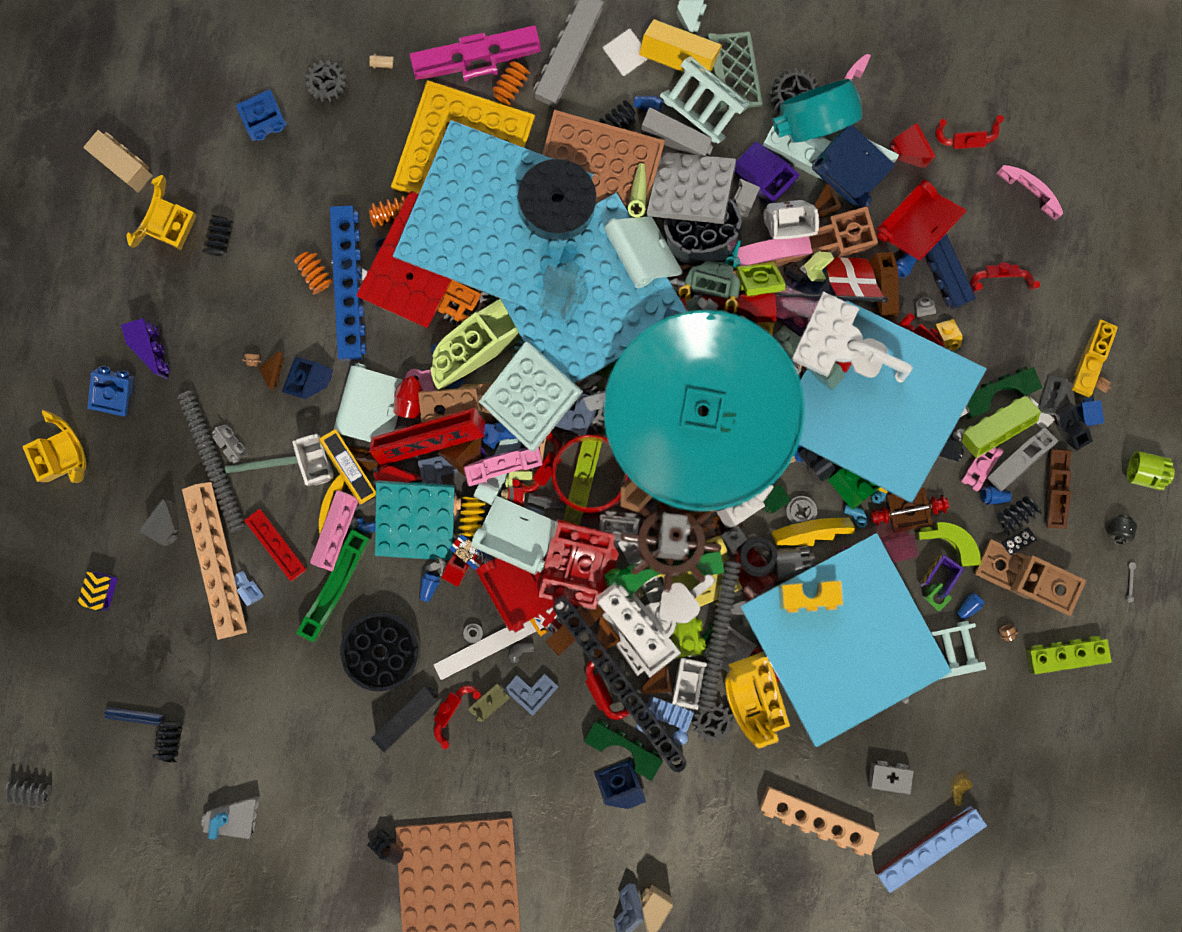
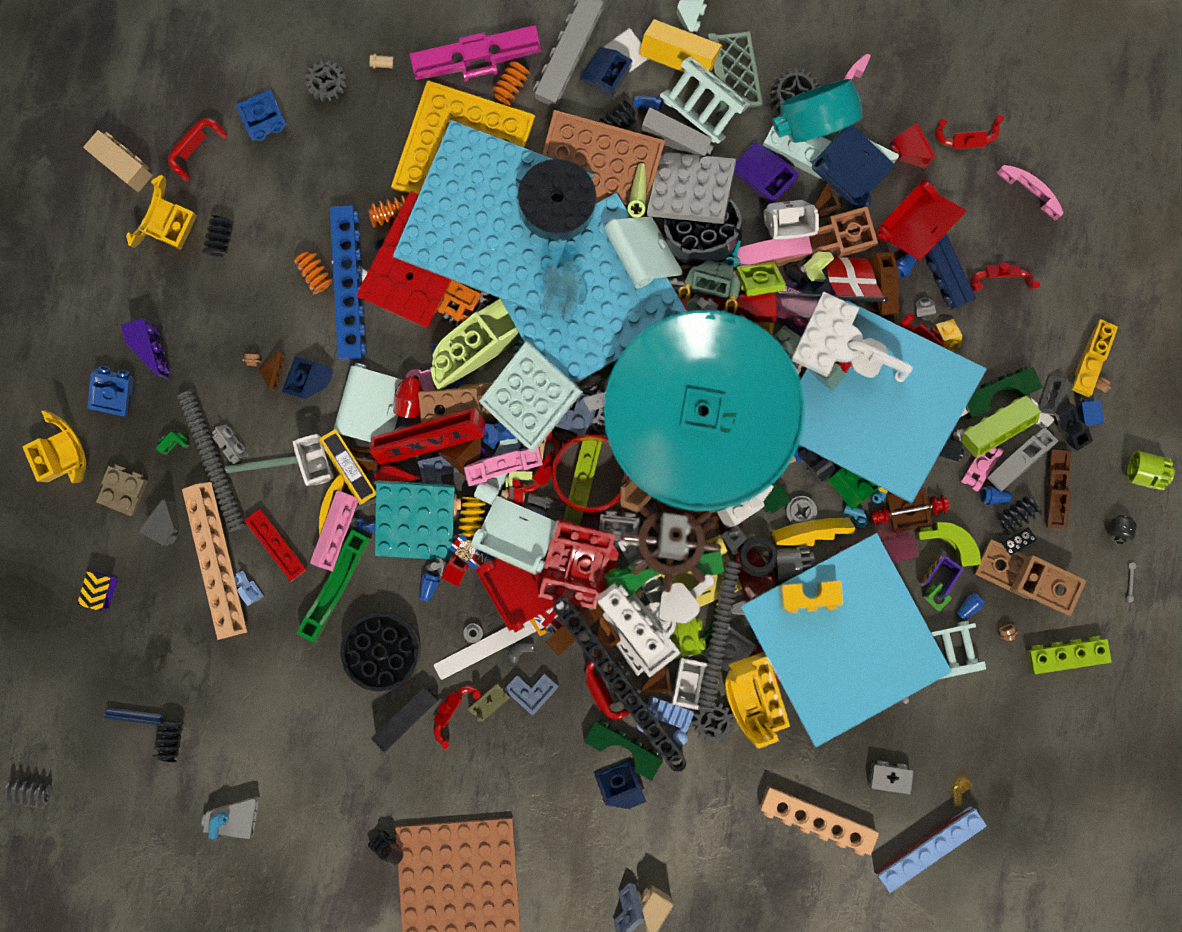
light grey window [733,179,760,217] -> none
none -> dark tan plate [96,464,148,517]
none -> green bracket [155,431,190,455]
none -> red piece [168,118,228,181]
none -> dark blue slope [580,47,632,99]

